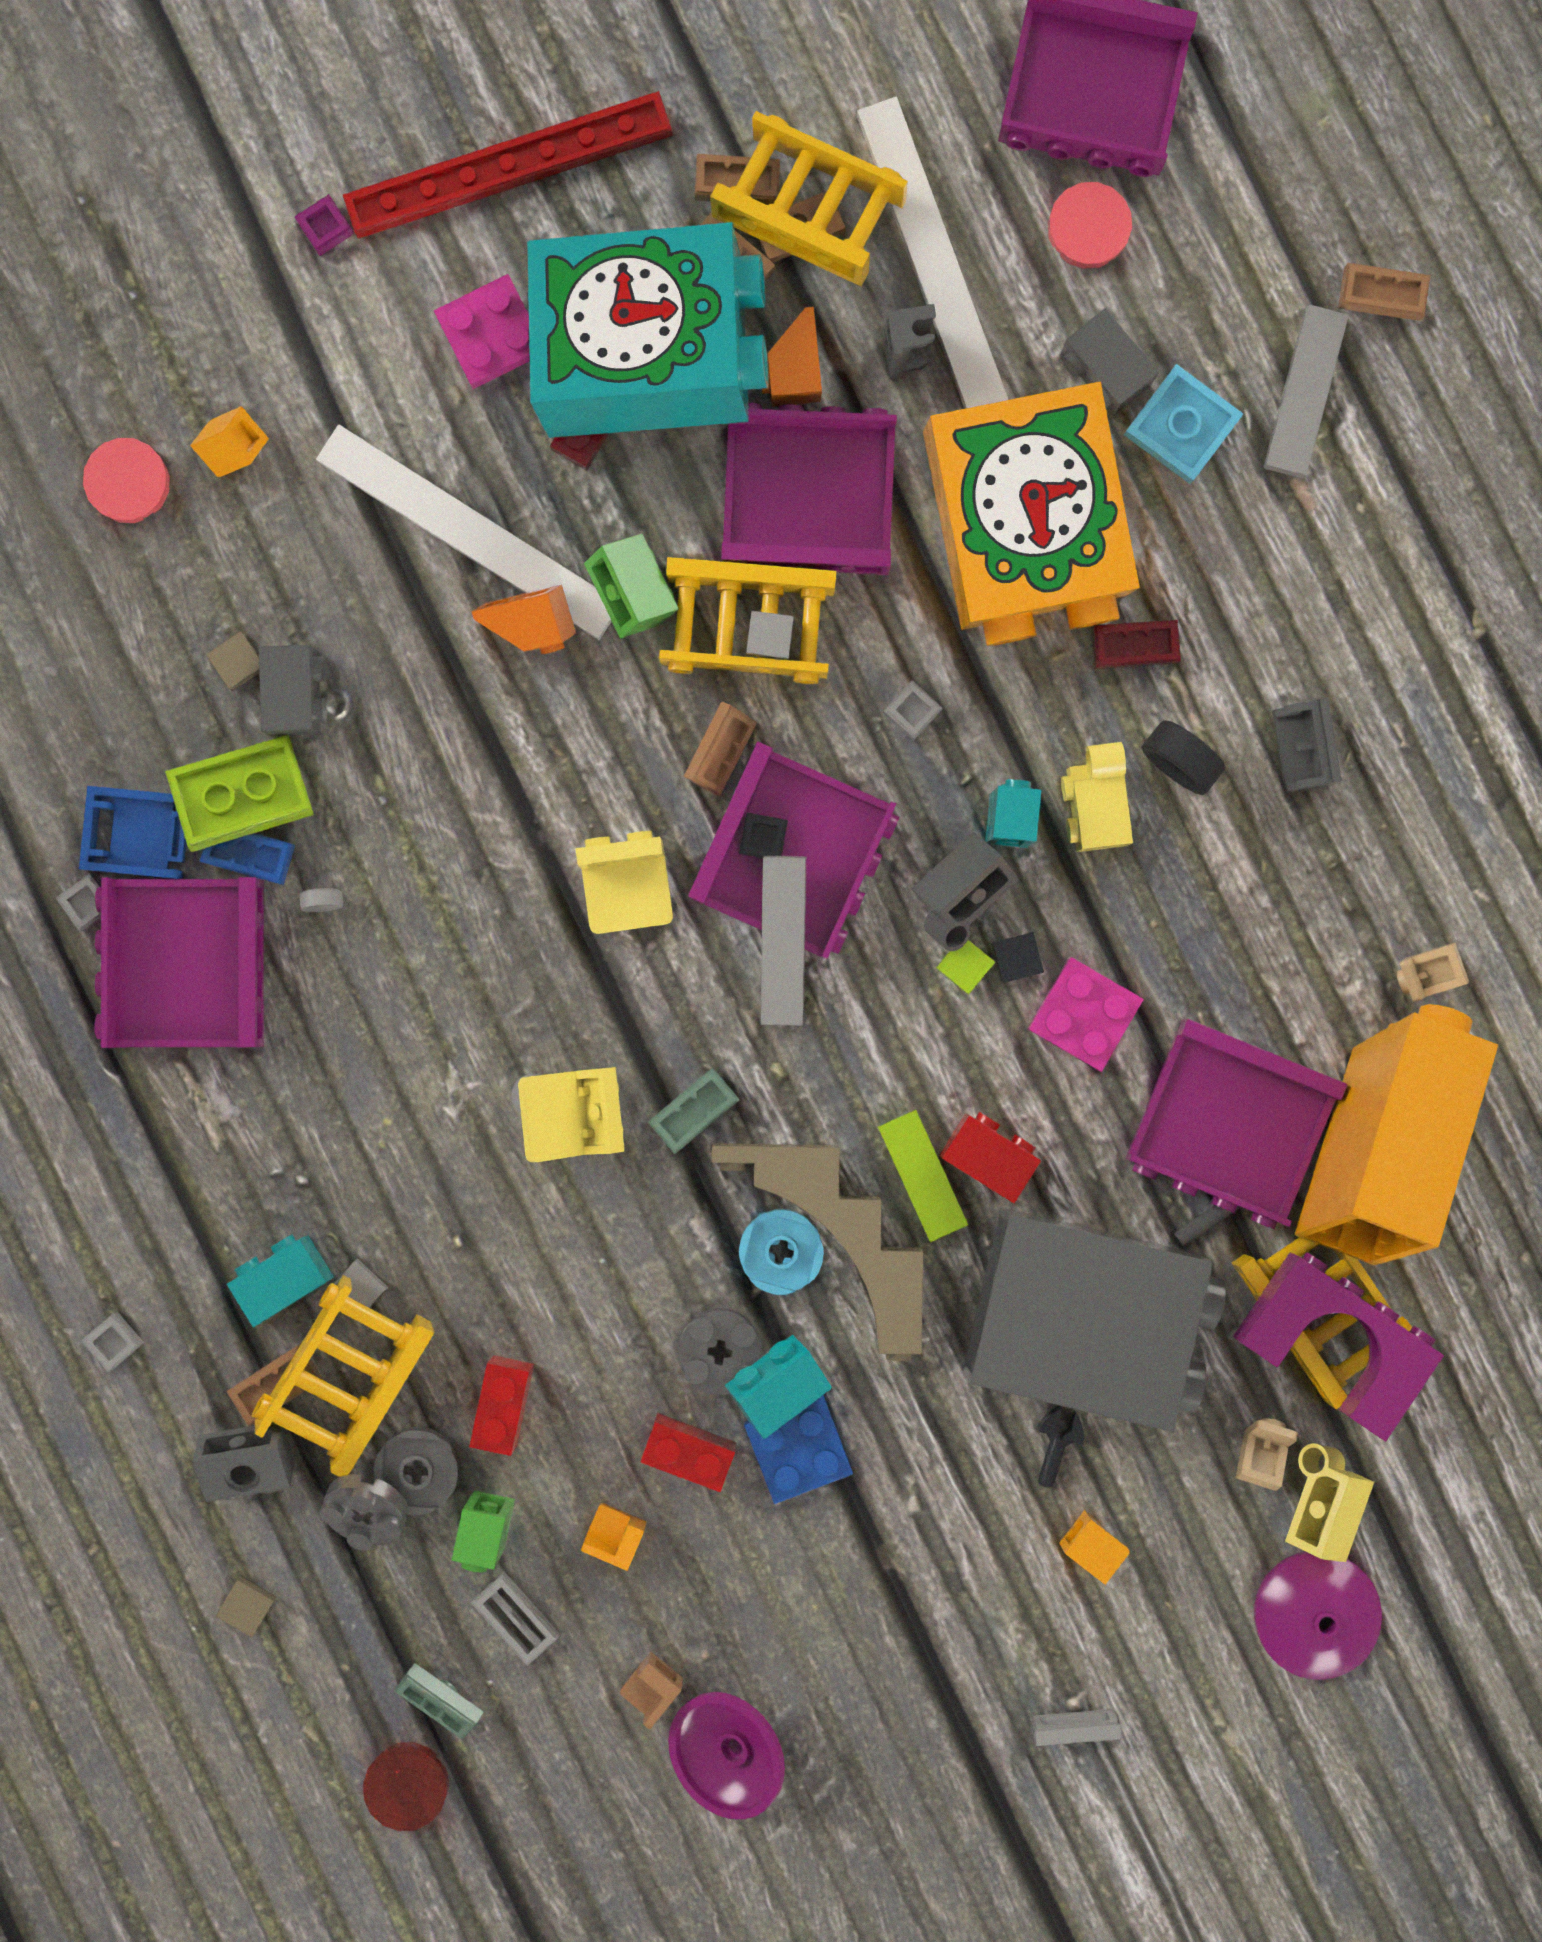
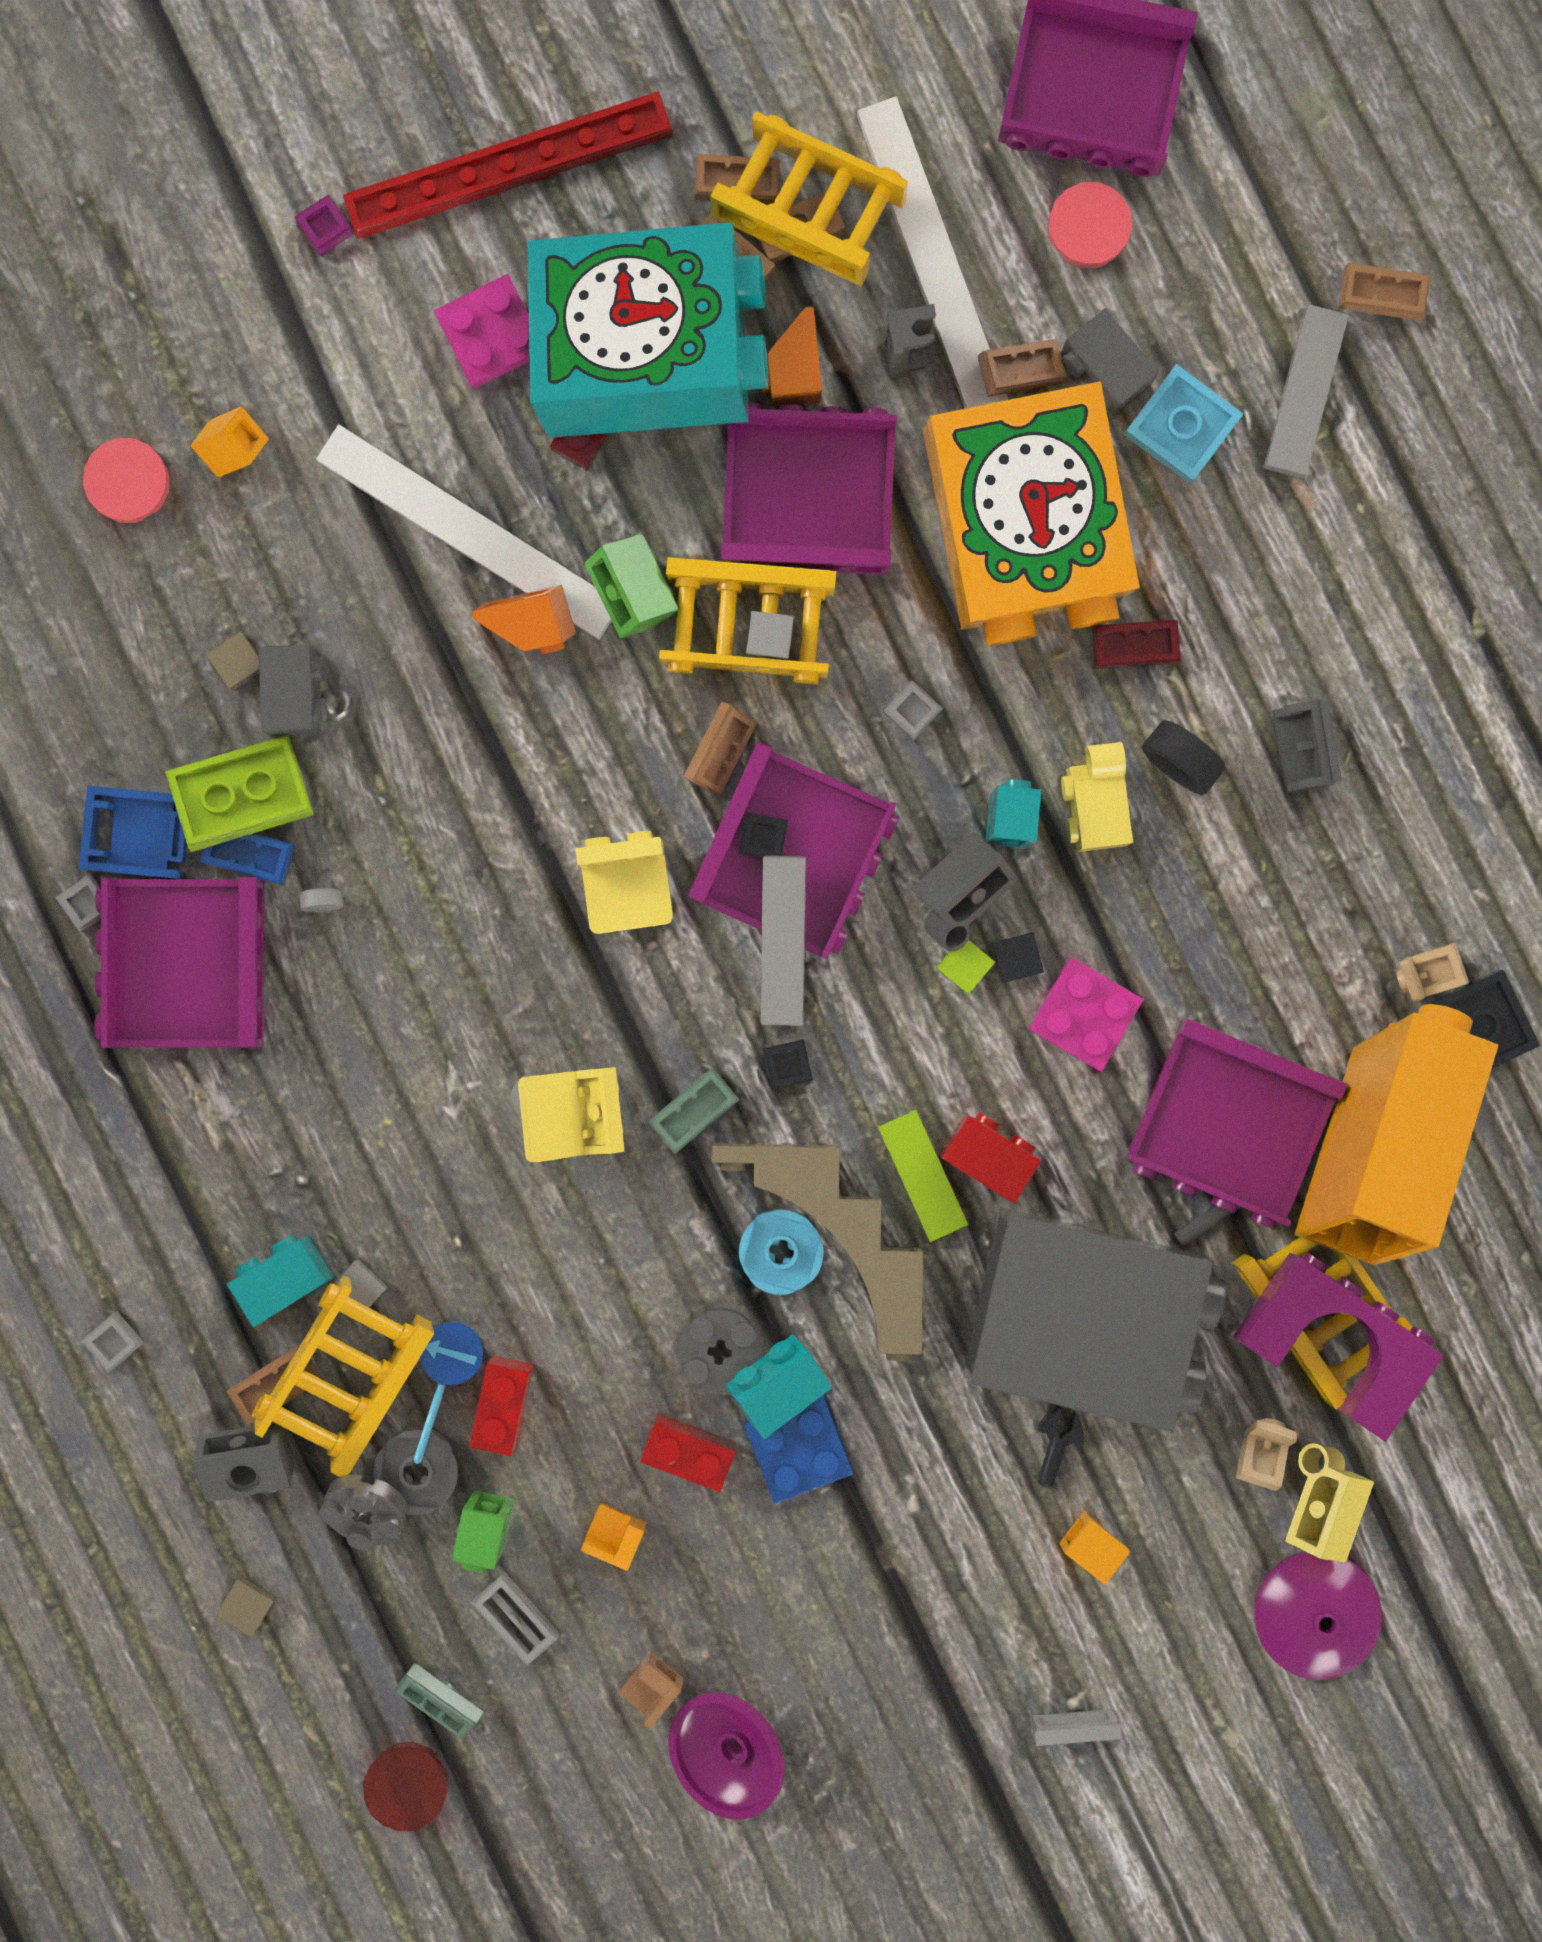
none -> blue piece [413,1322,483,1464]
none -> black tile [763,1039,813,1089]
none -> medium nougat plate [977,339,1068,397]
none -> black plate [1425,969,1540,1069]

